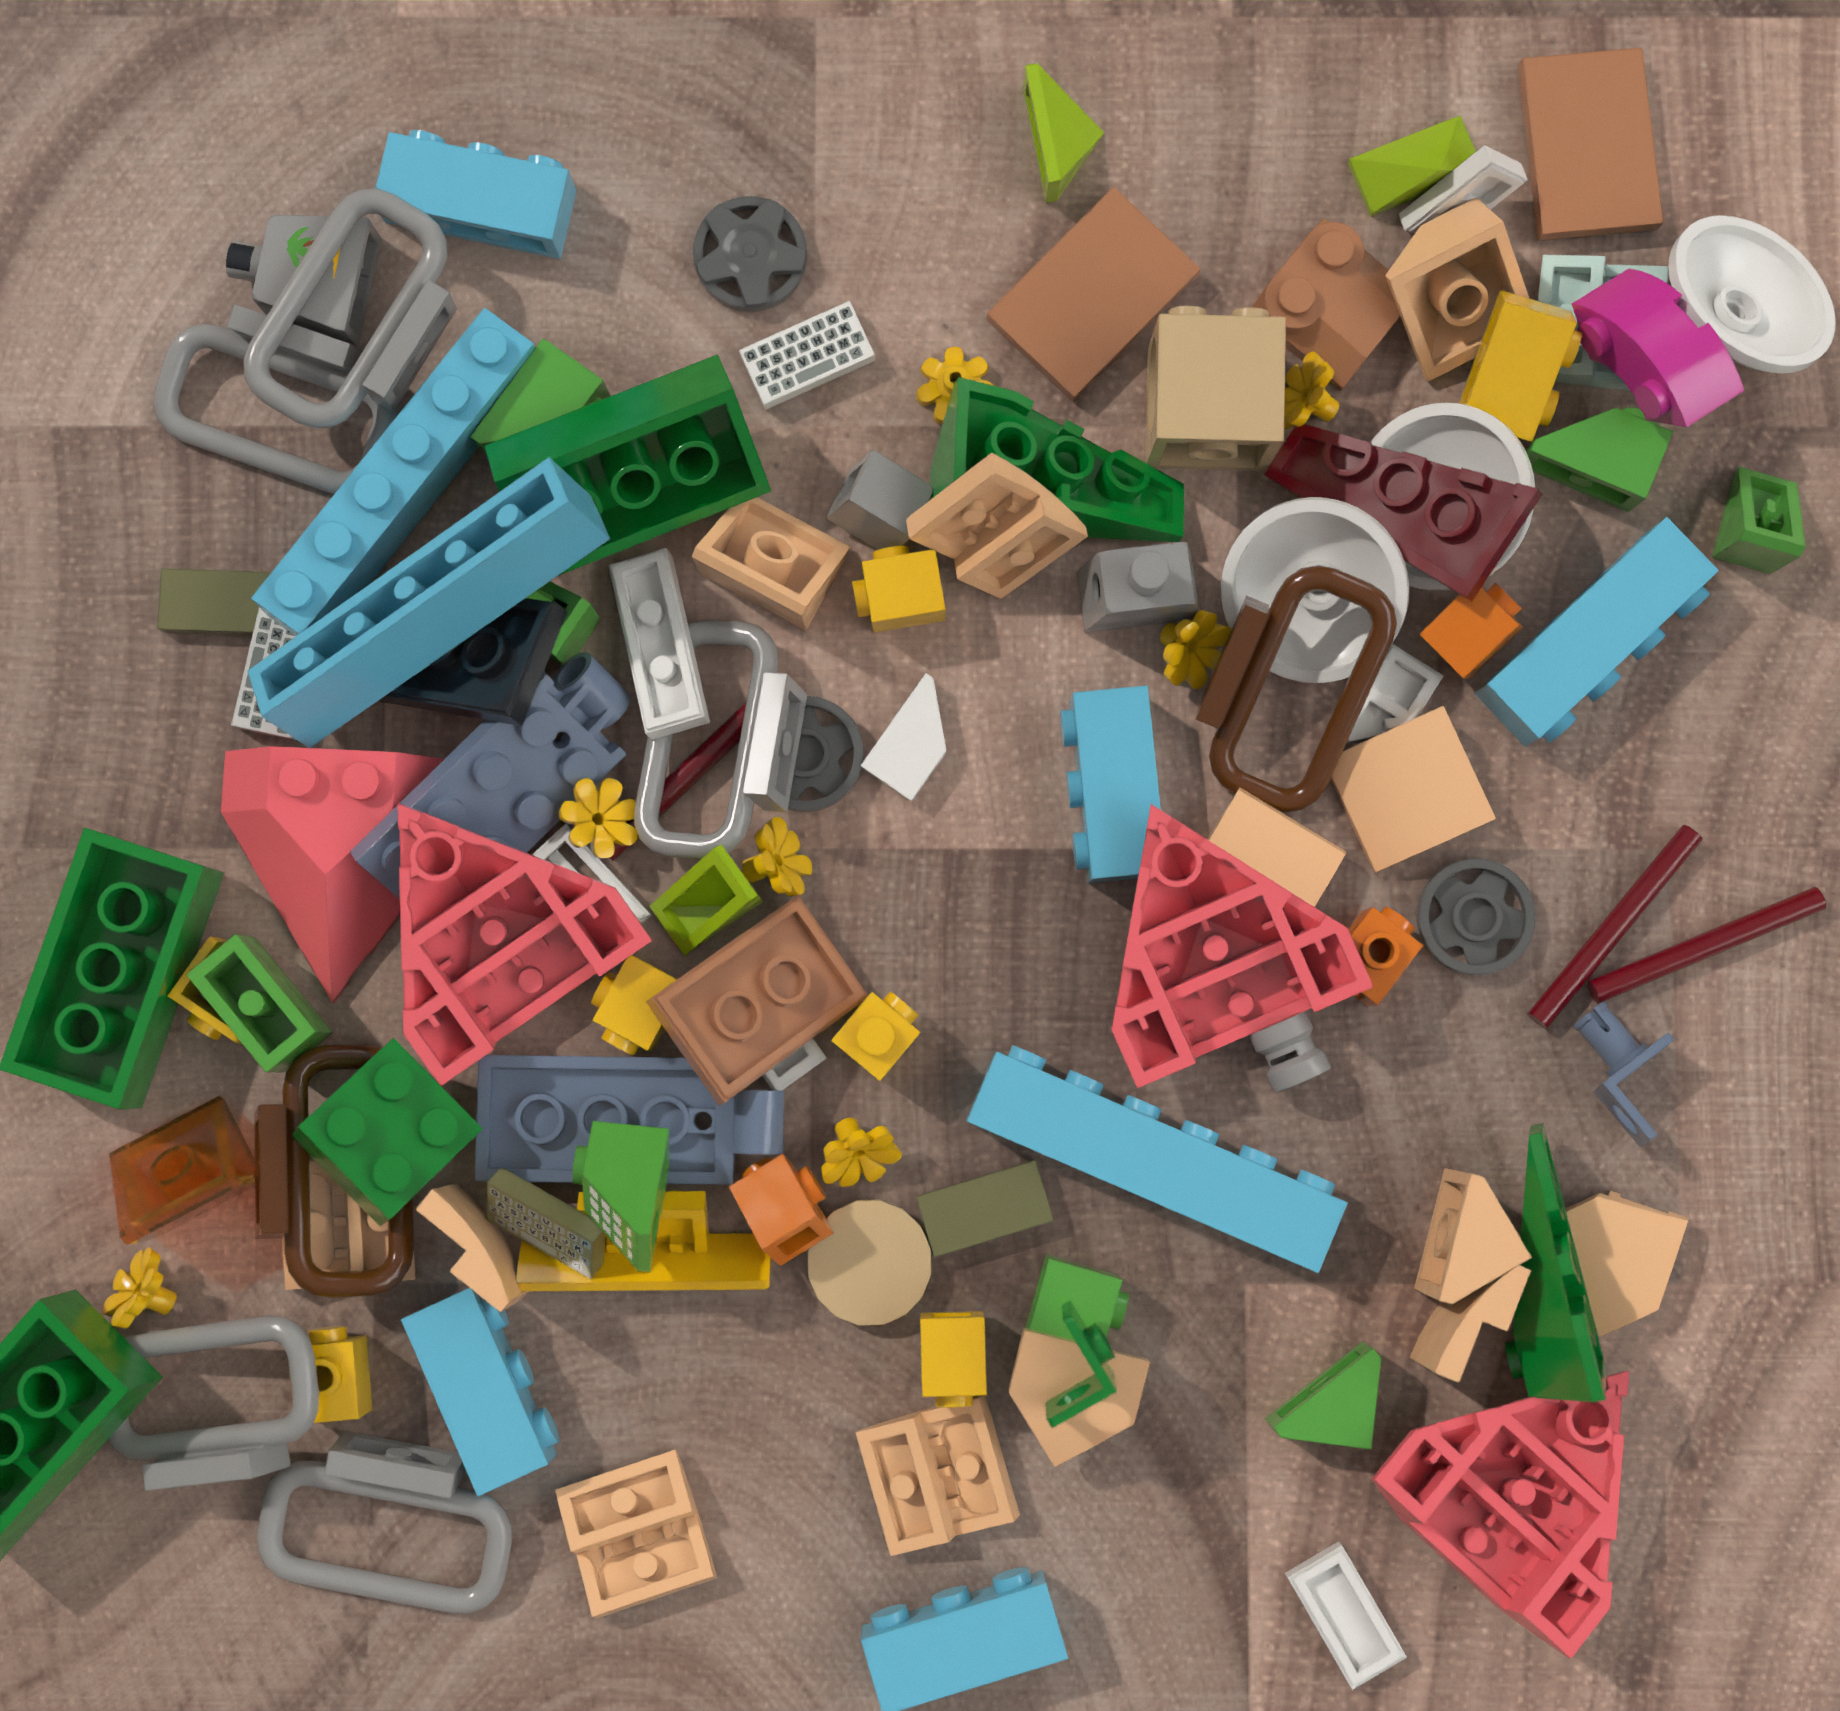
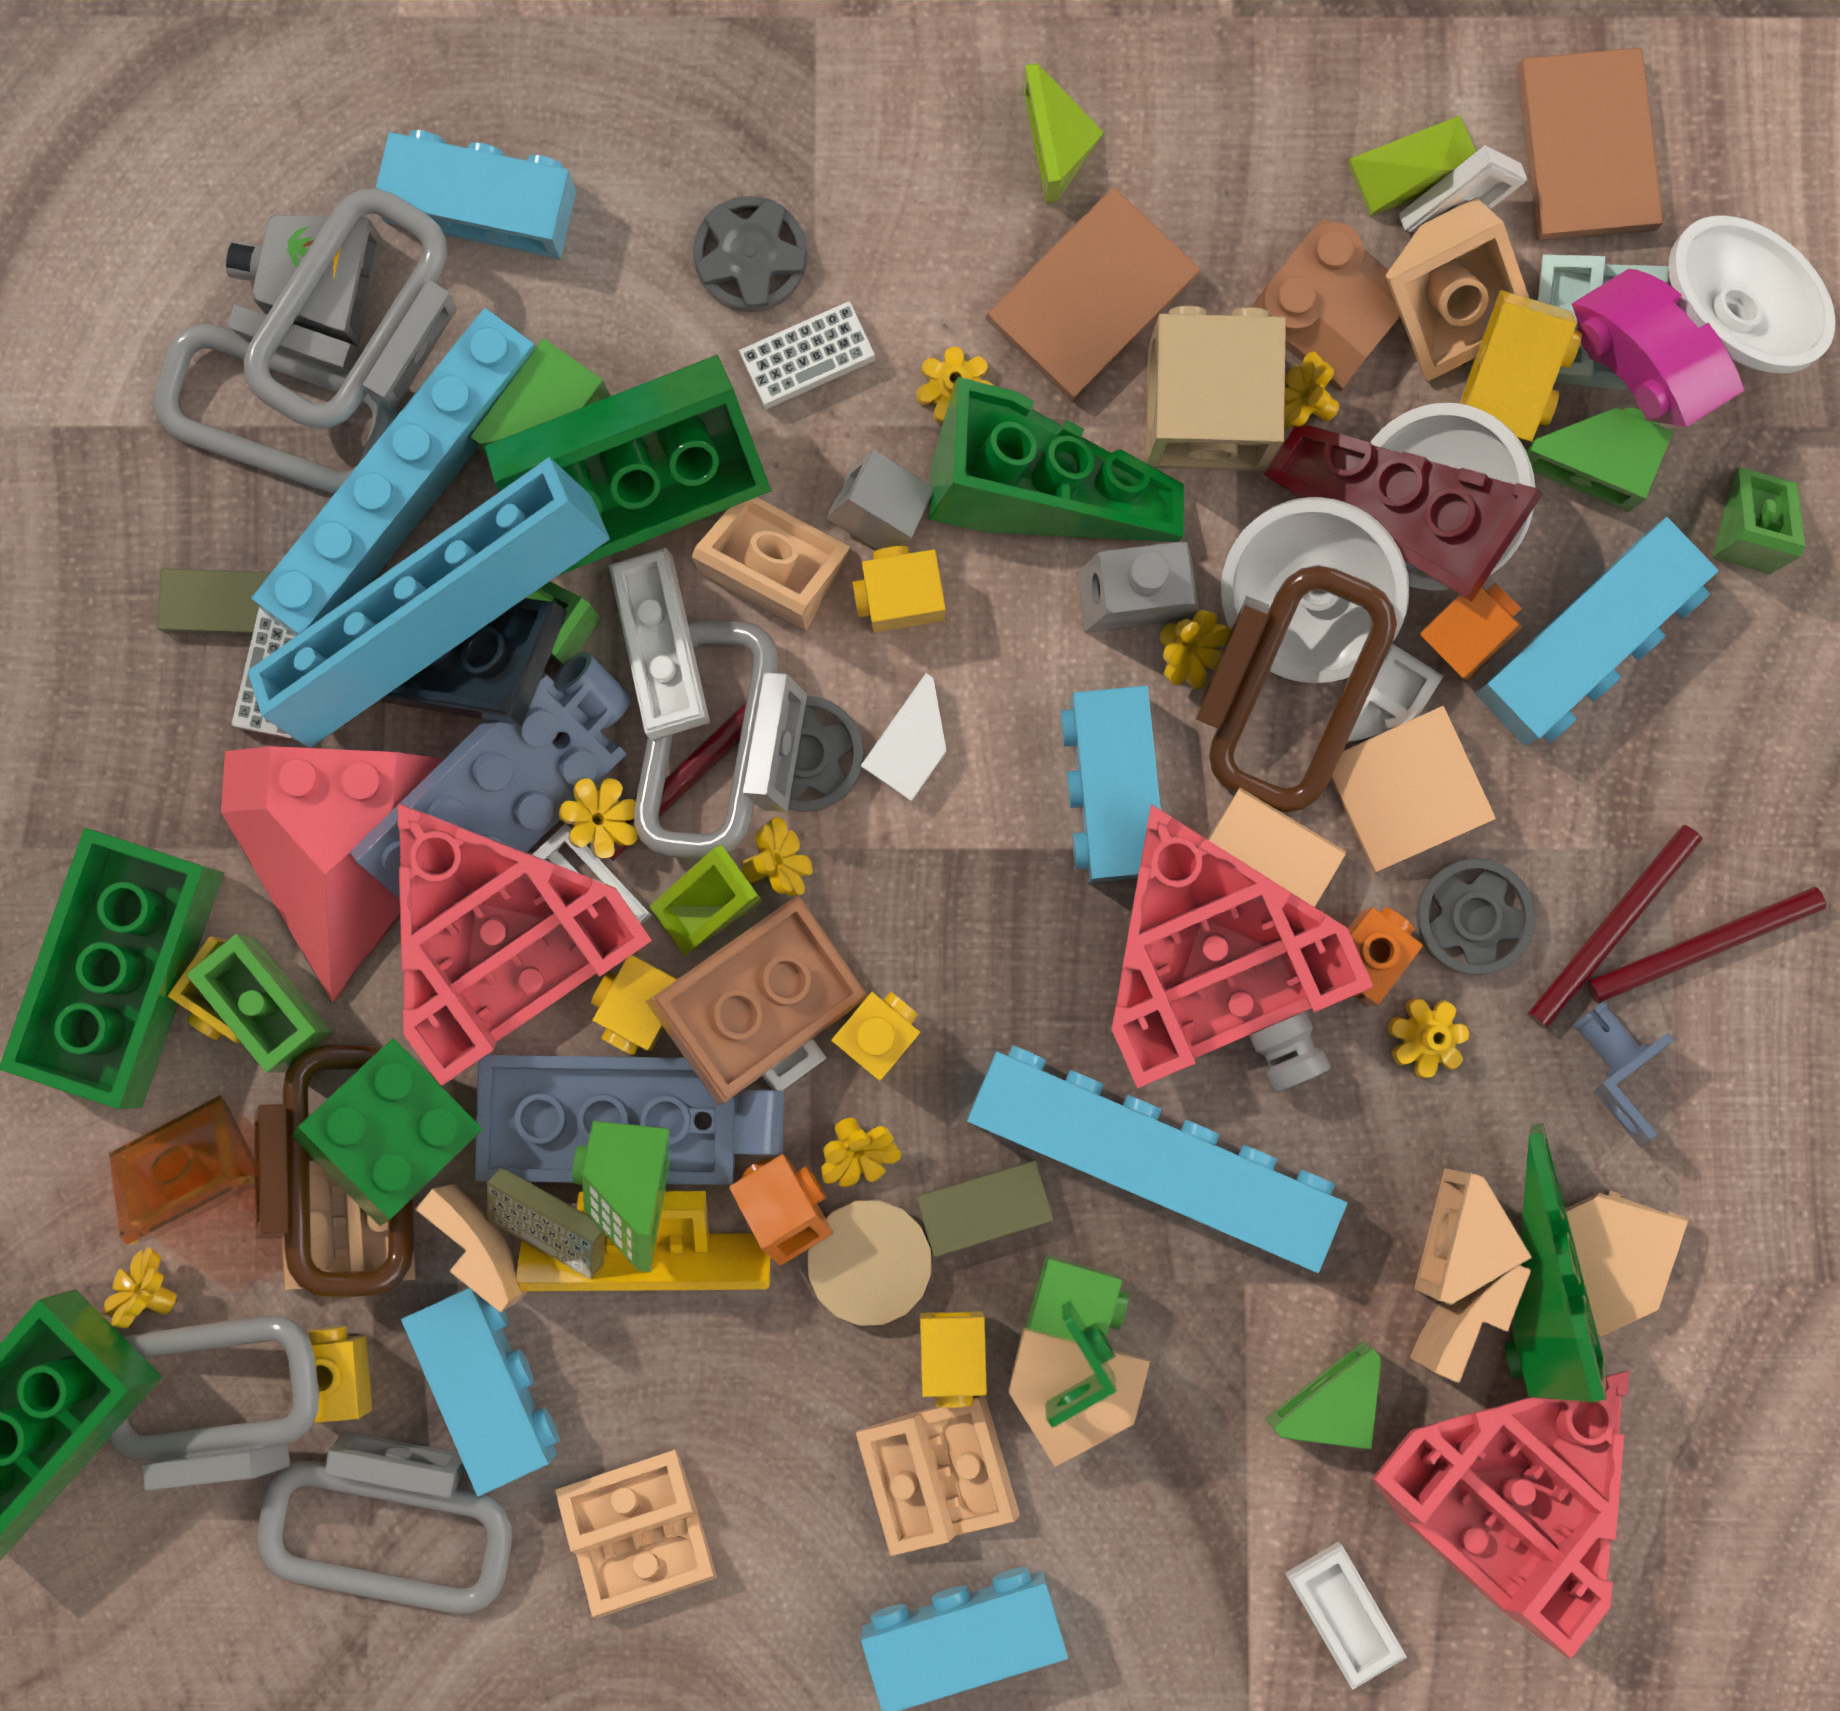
light nougat slope [906,453,1088,599] -> none
none -> yellow plant [1387,997,1469,1079]

